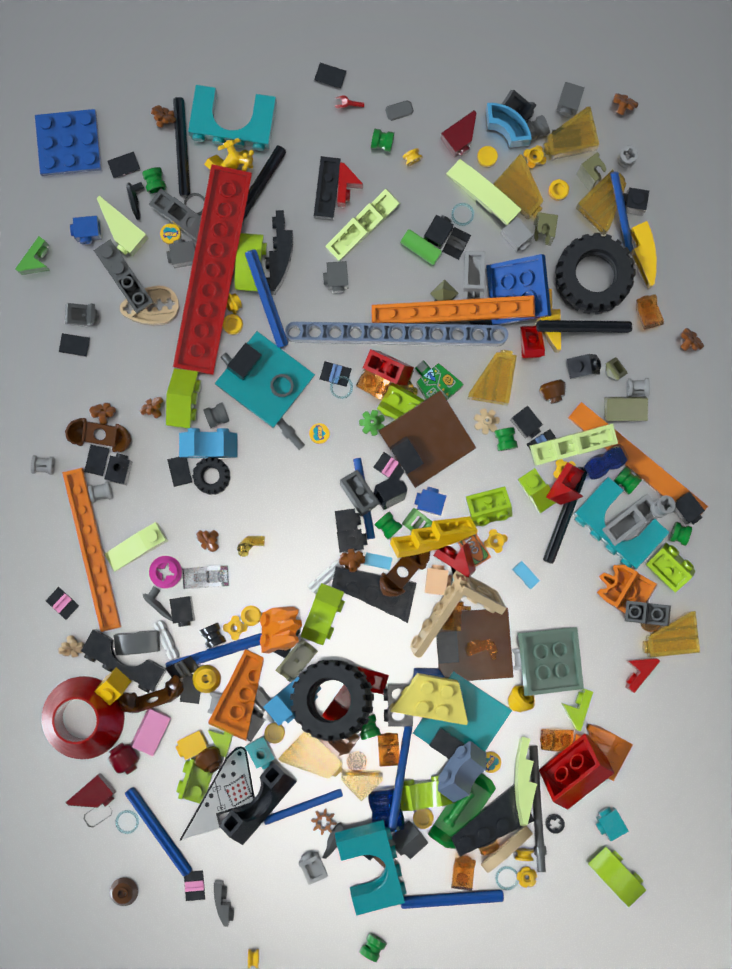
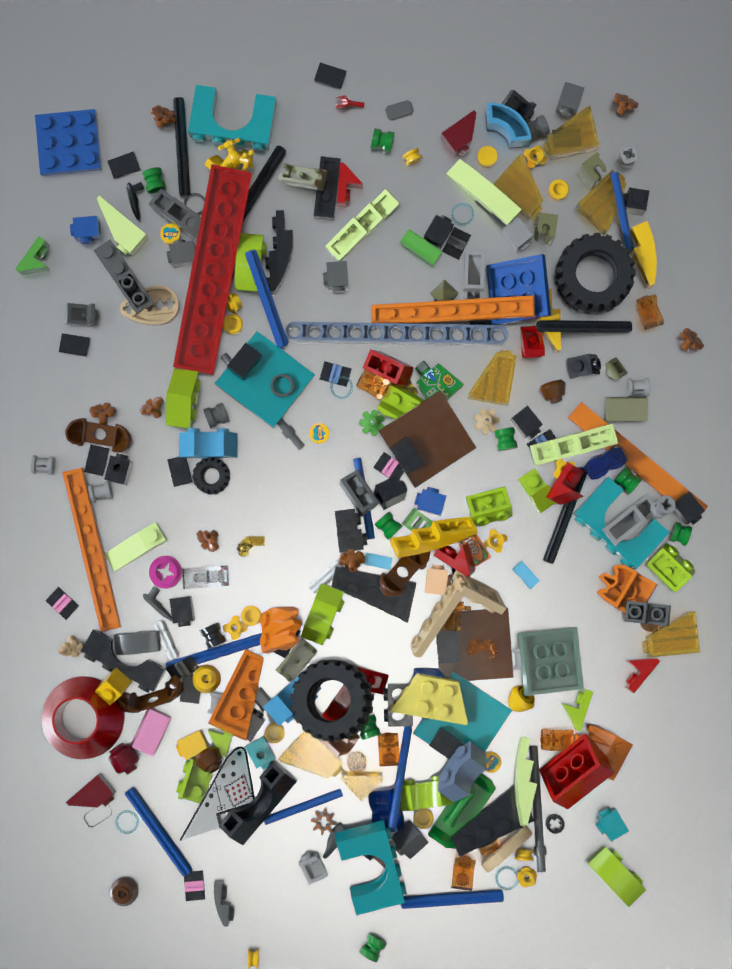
none -> olive hinge [278,163,328,191]

